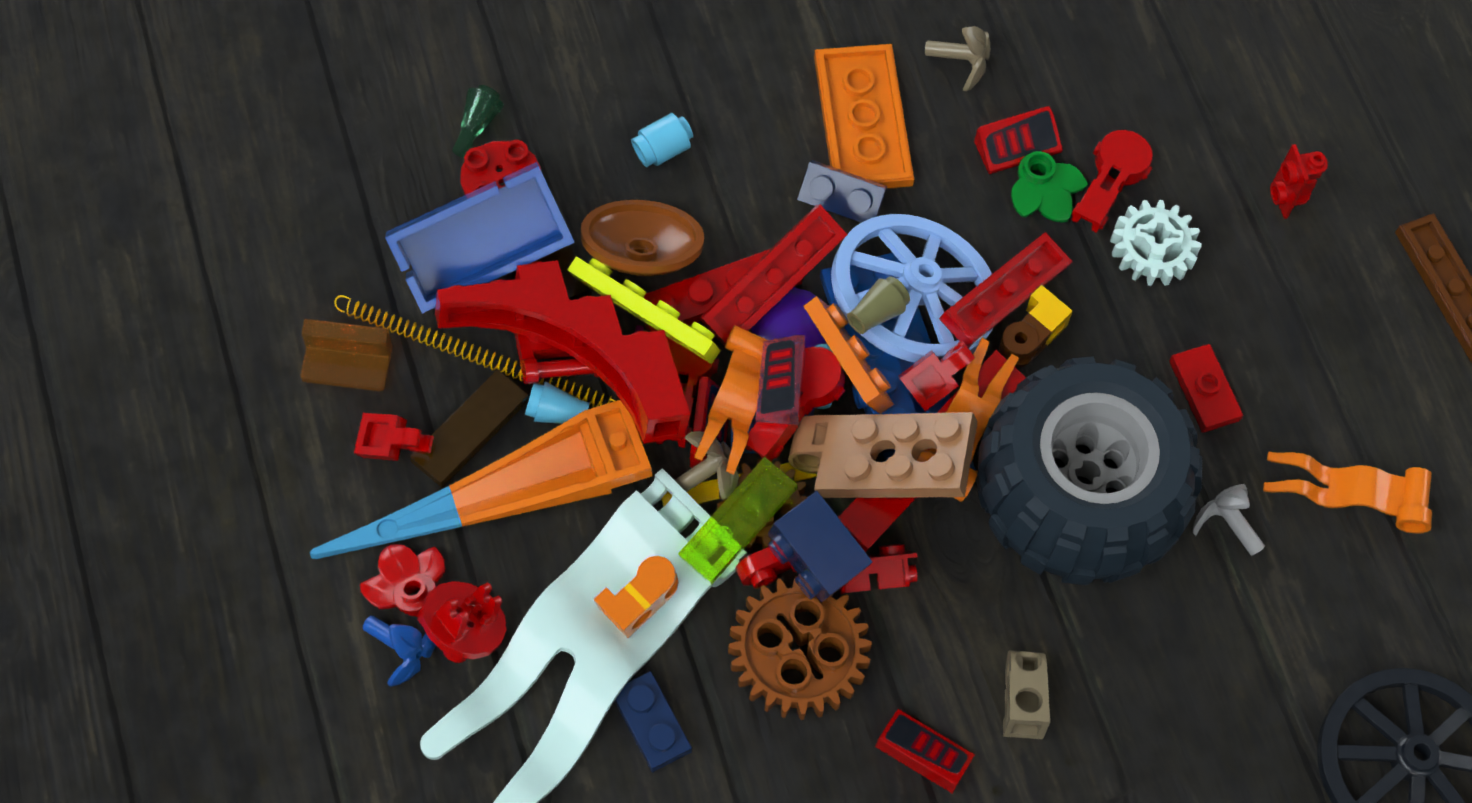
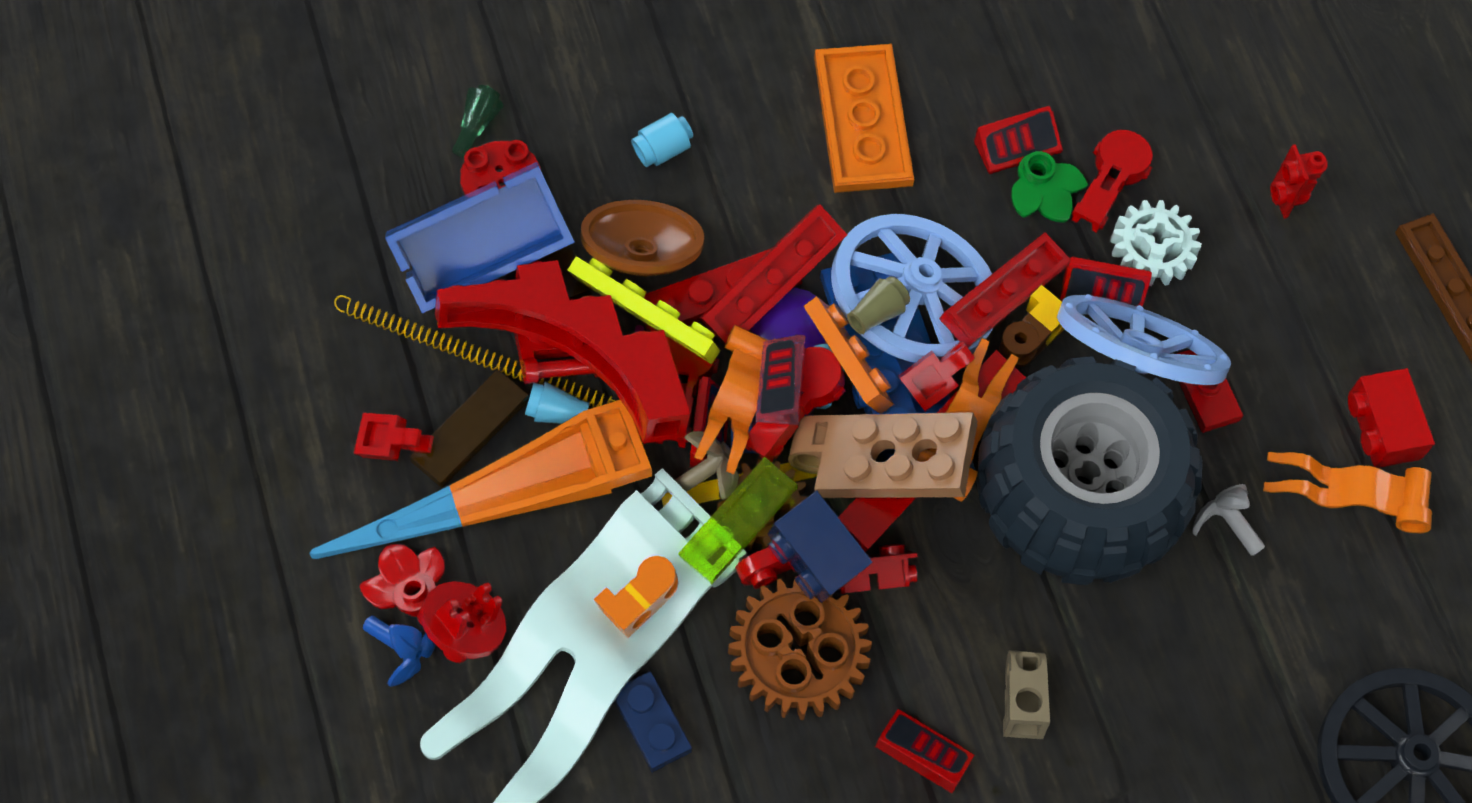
clear orange panel [300,319,393,391] -> none
plate [797,160,888,223] -> none
dark tan plant [925,26,991,92] -> none
none -> light blue wheel [1057,294,1231,385]
none -> slope [1060,257,1152,307]
none -> red piece [1348,368,1435,468]

